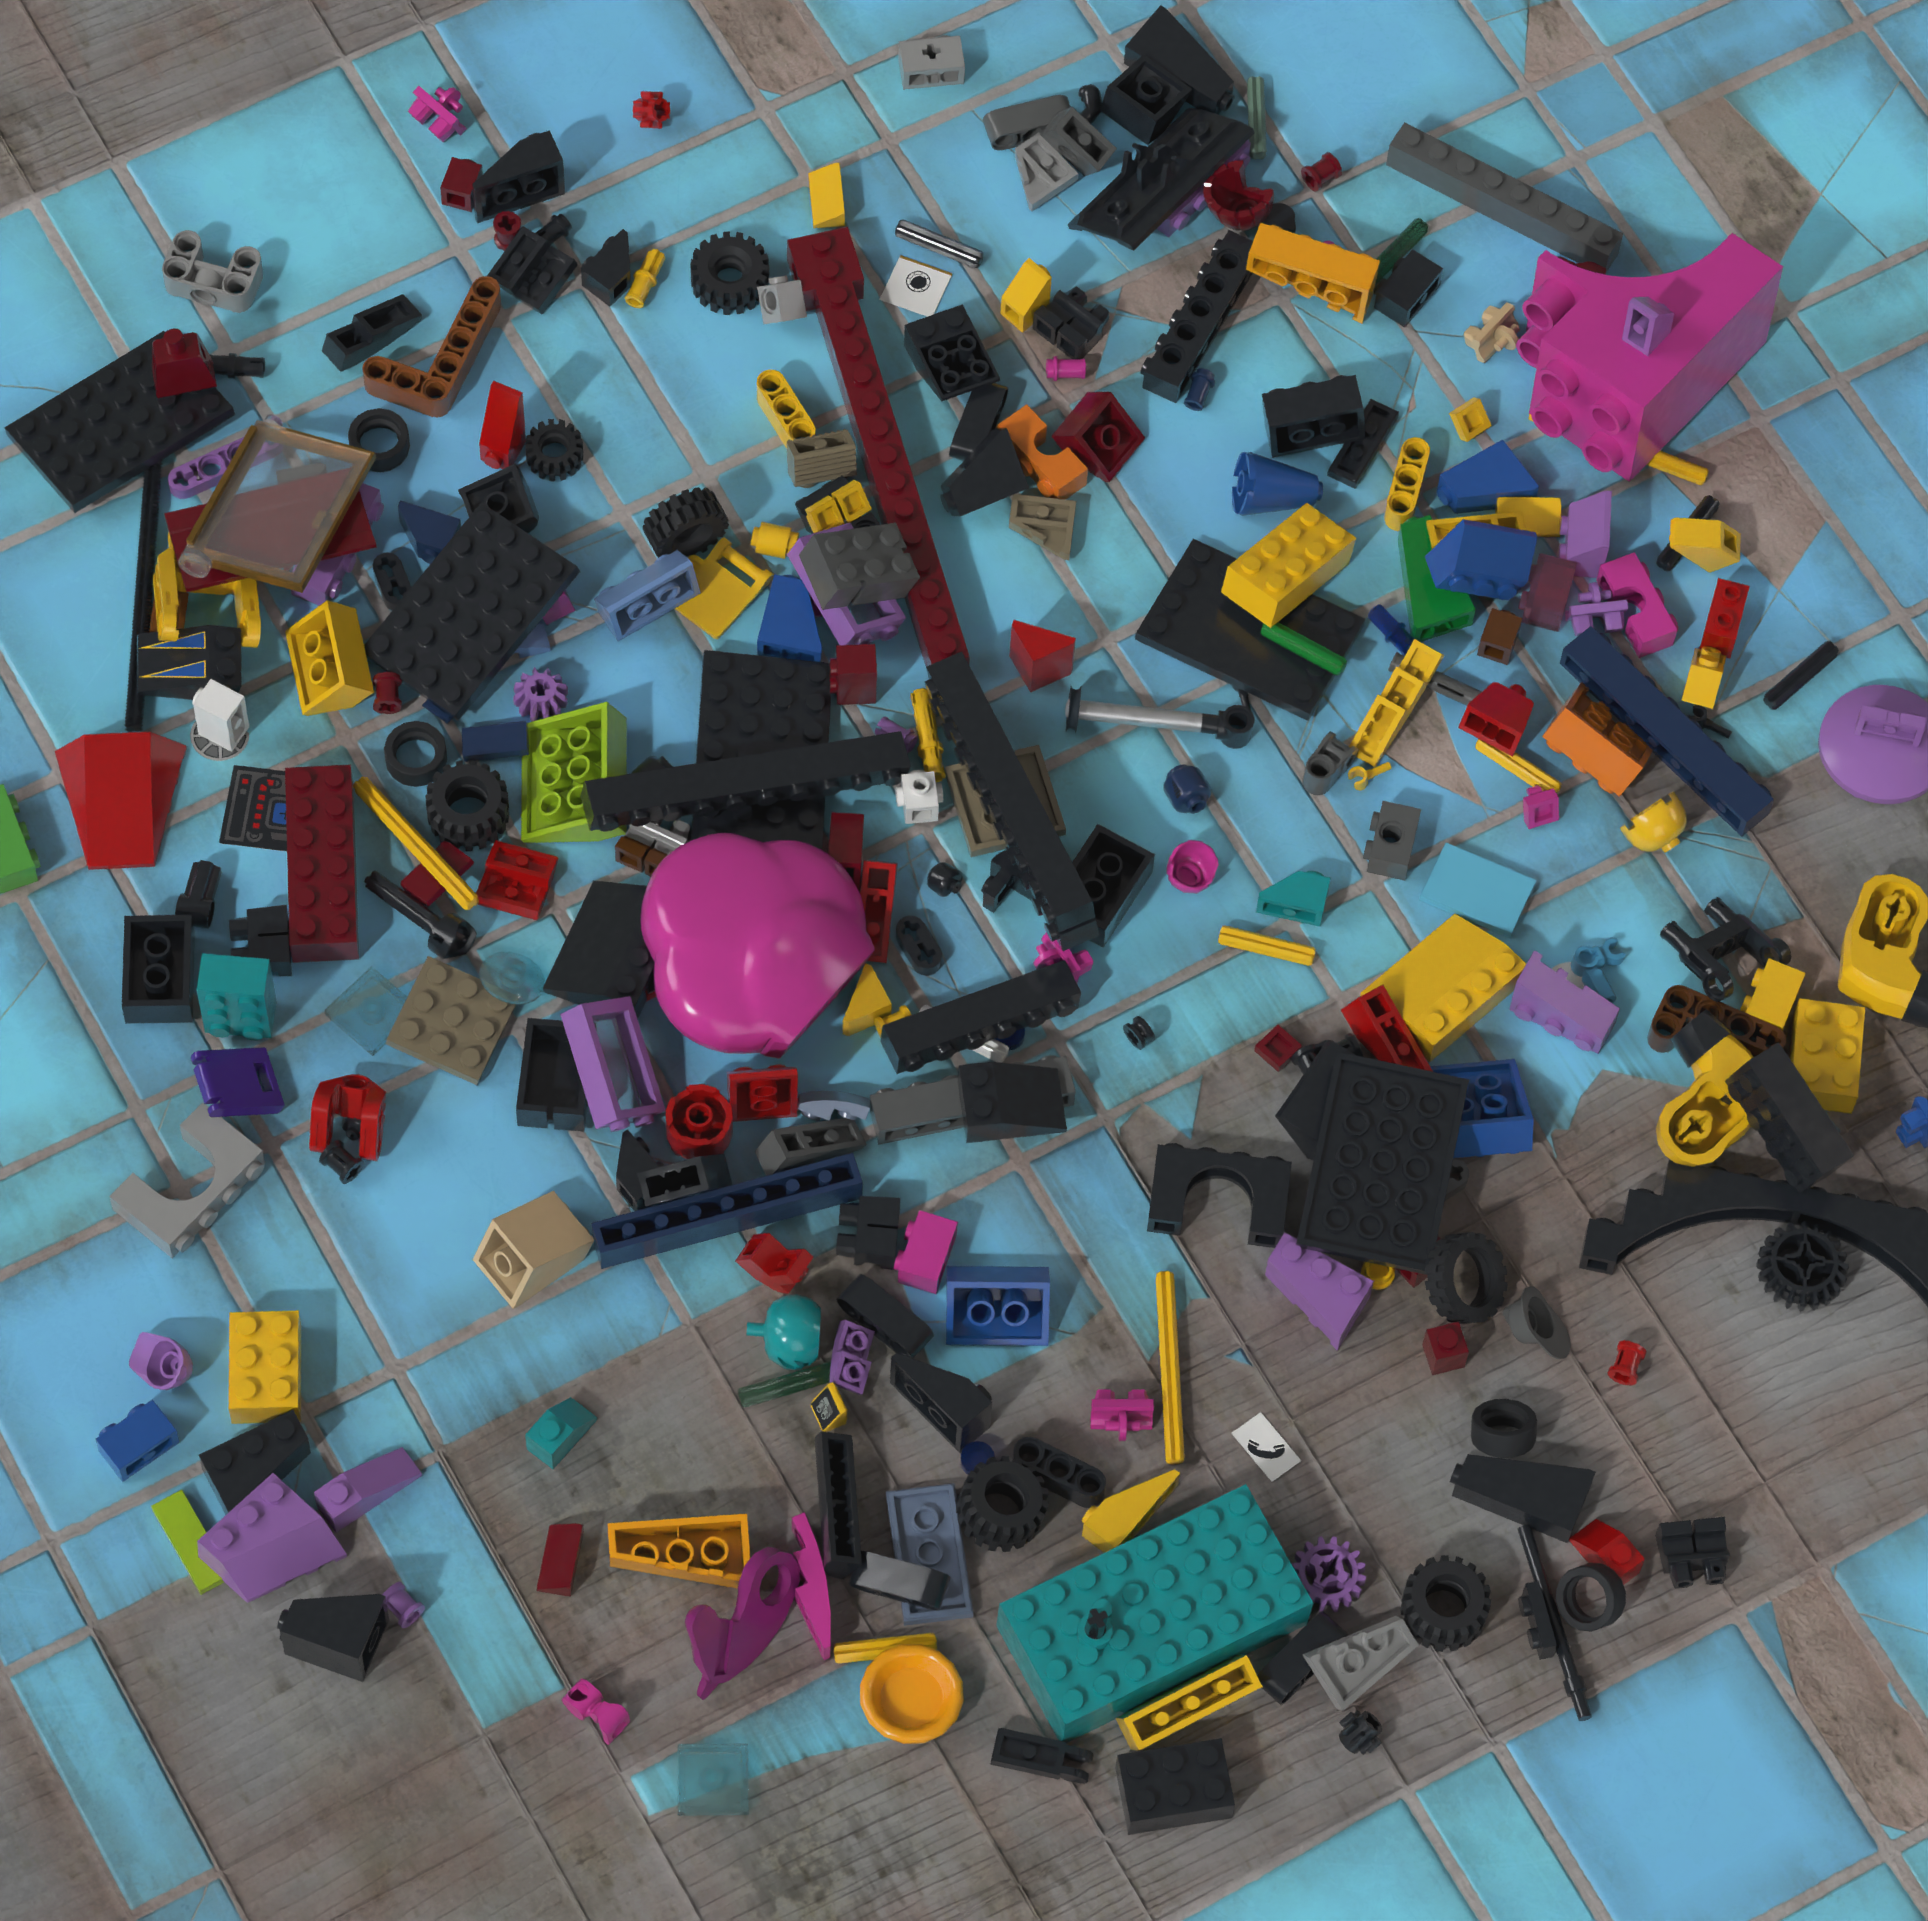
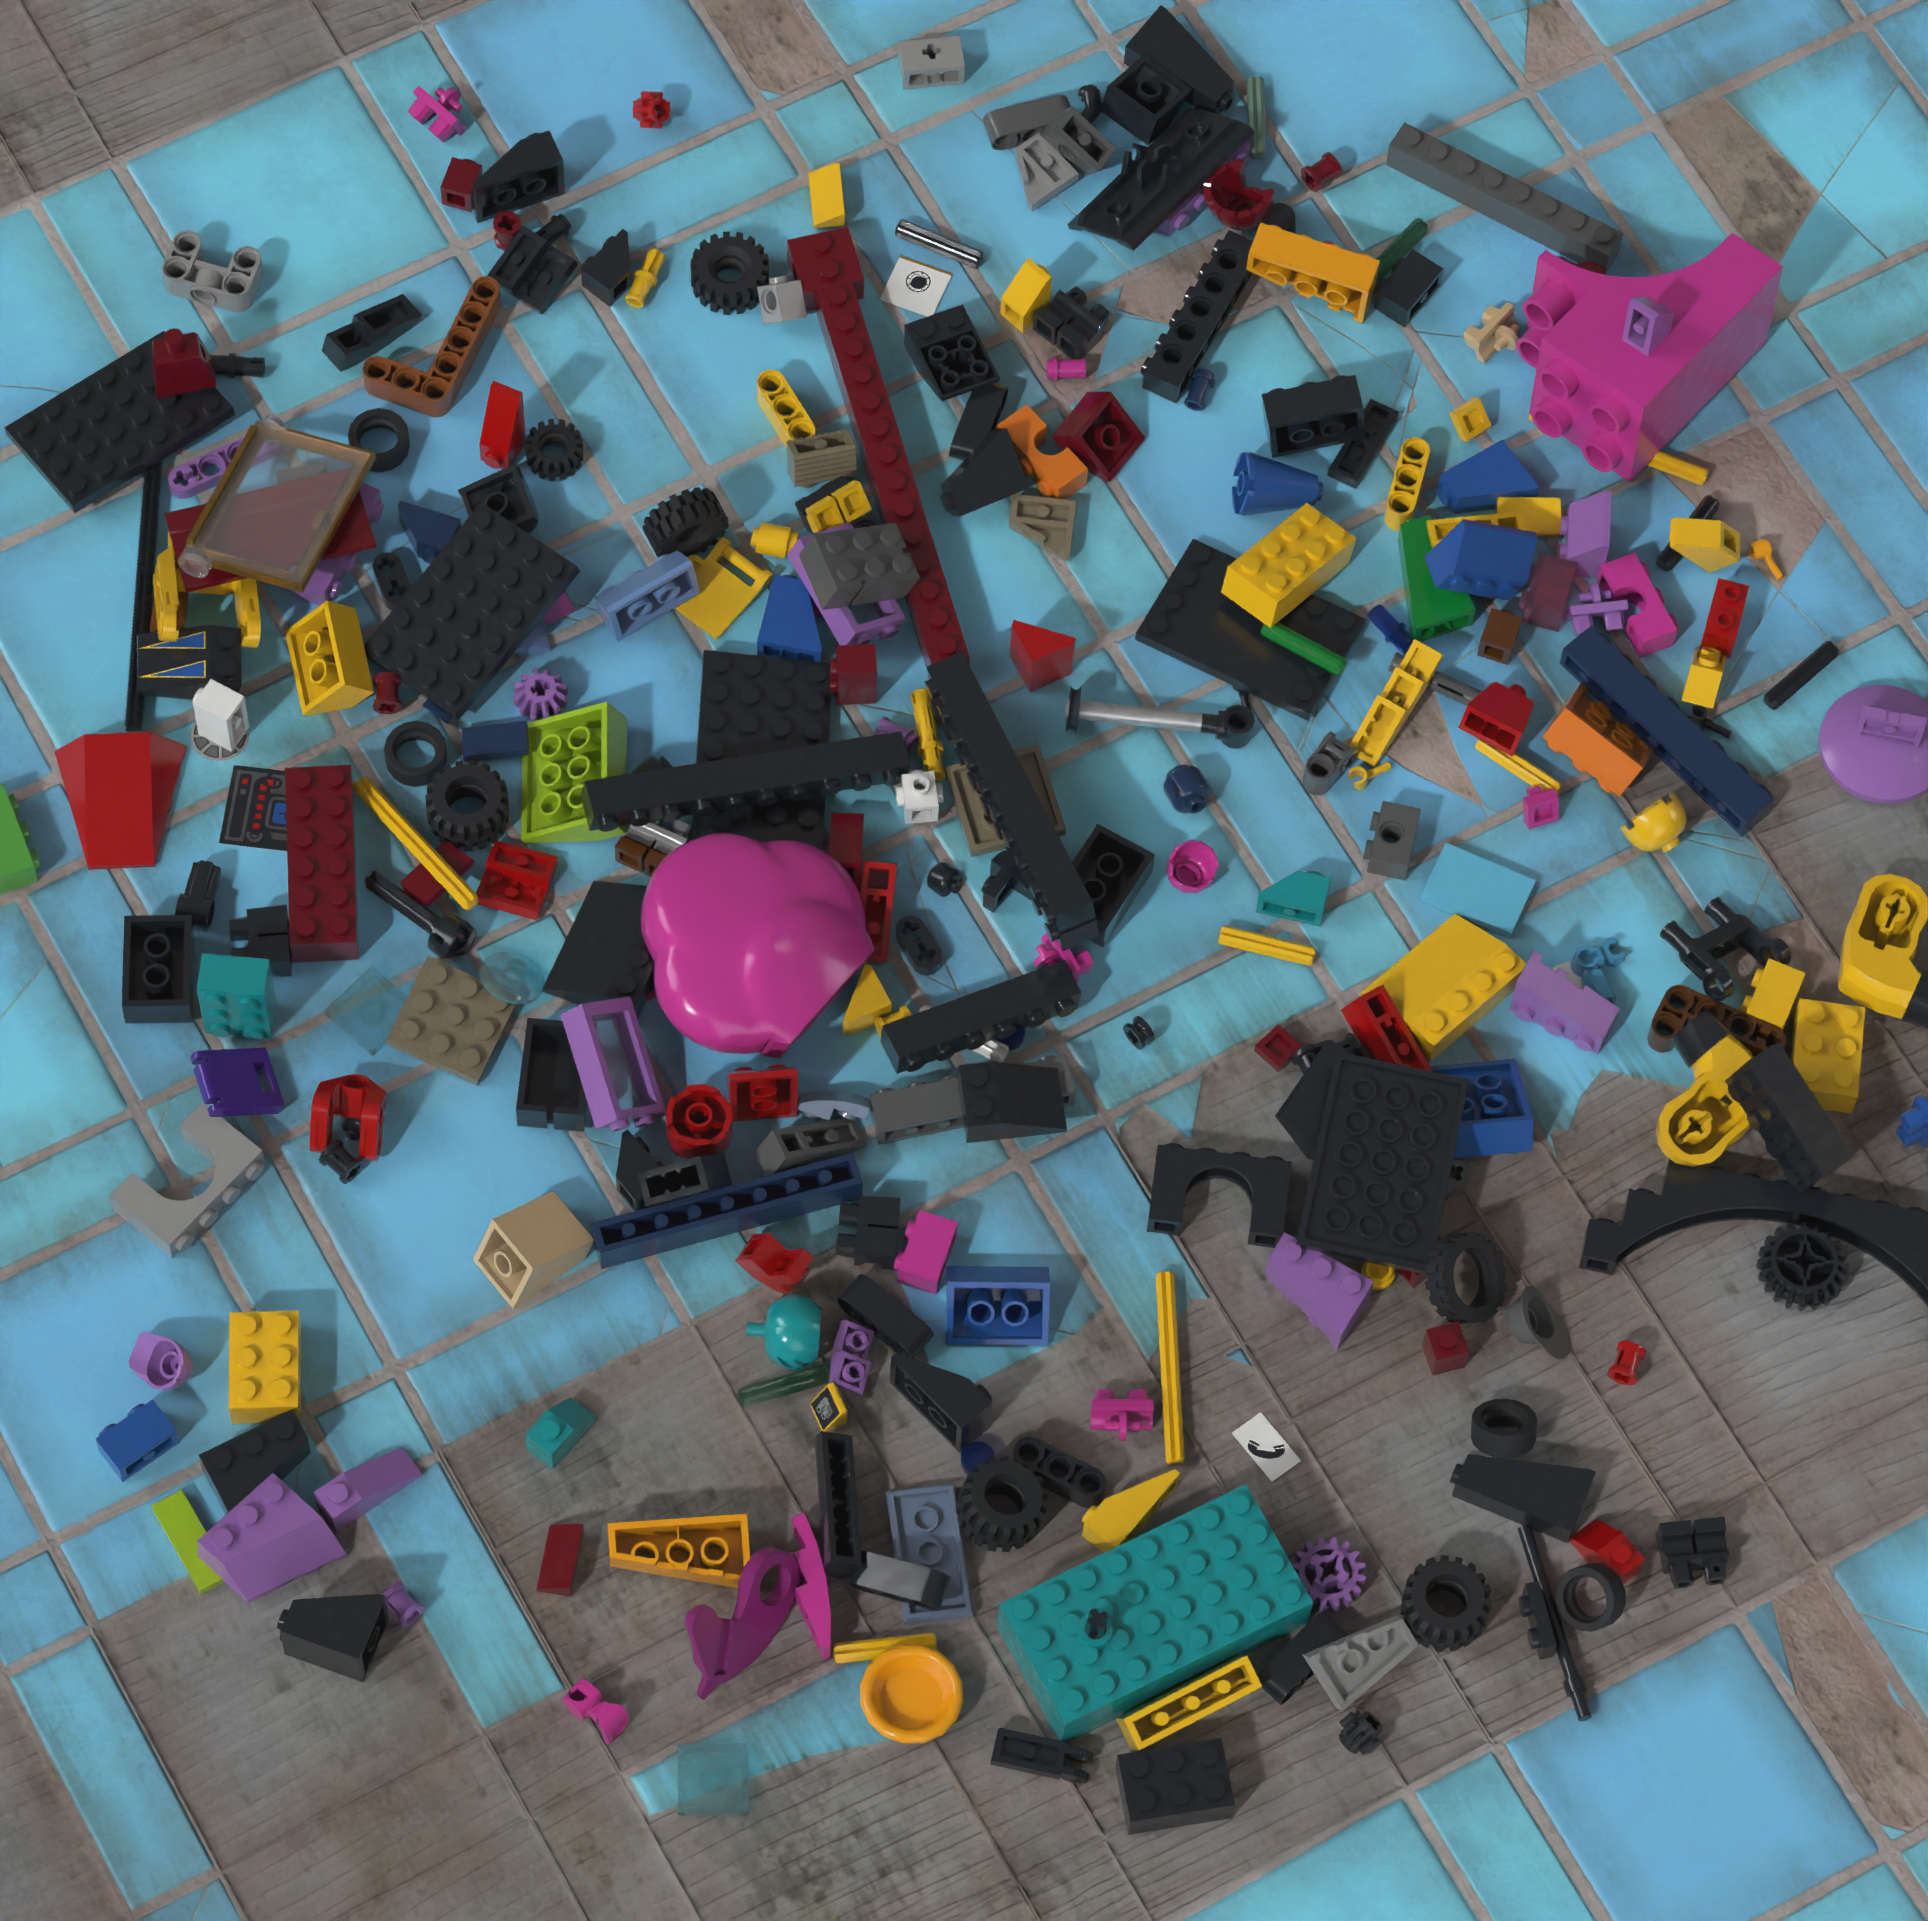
none -> light orange hand [1749,539,1784,581]

